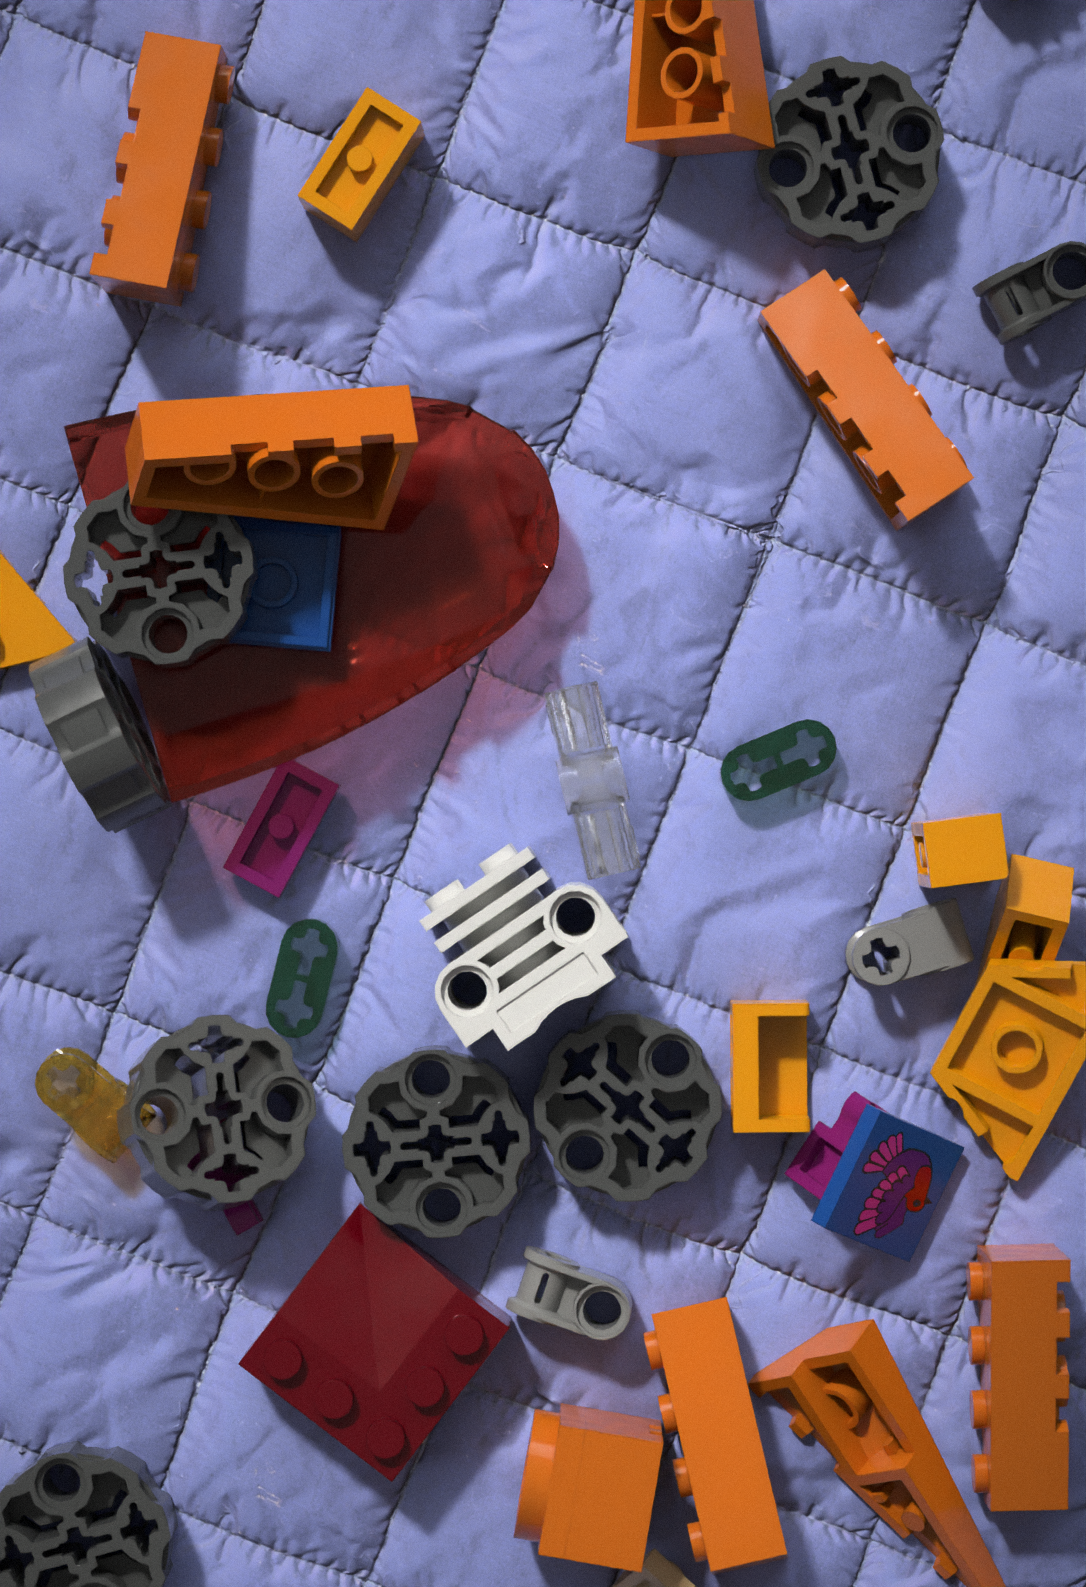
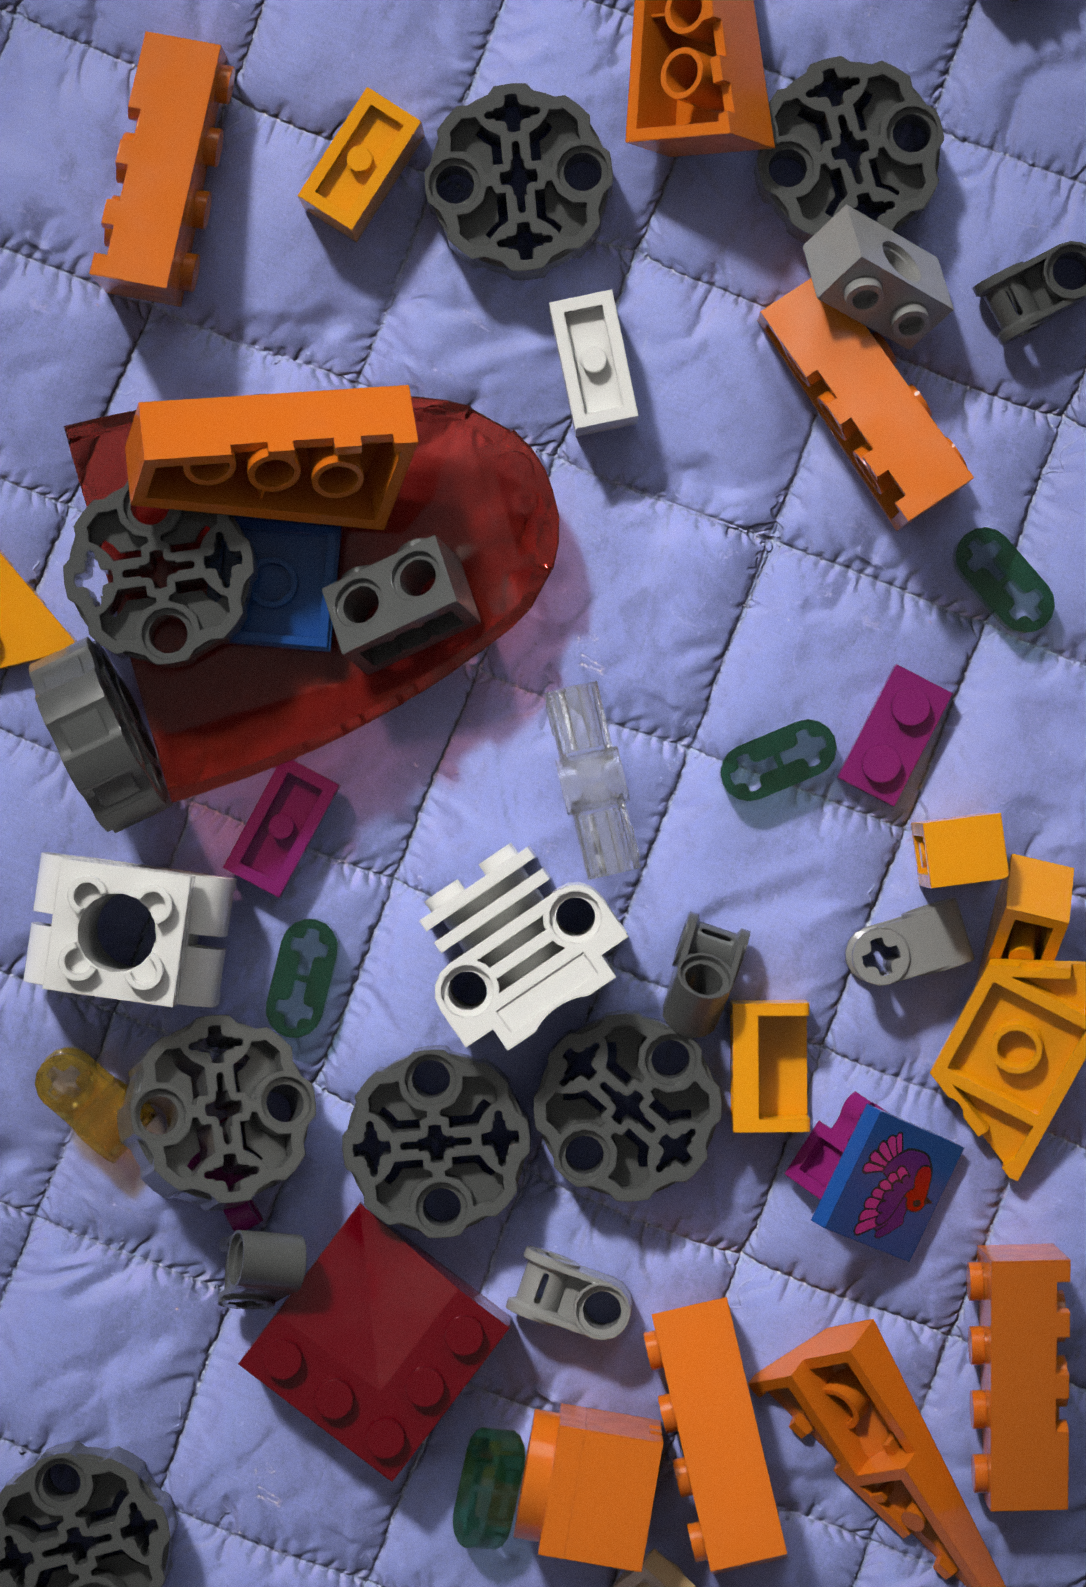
none -> white piece [23,852,237,1008]
none -> dark grey piece [218,1230,307,1309]
none -> dark grey brick [322,535,481,675]
none -> dark grey connector [425,83,613,280]
none -> clear green beam [453,1427,525,1550]
none -> white panel [549,289,639,437]
none -> dark grey piece [663,911,751,1038]
none -> light grey brick [803,204,954,350]
none -> magenta plate [836,664,953,807]
none -> clear green beam [952,527,1055,634]

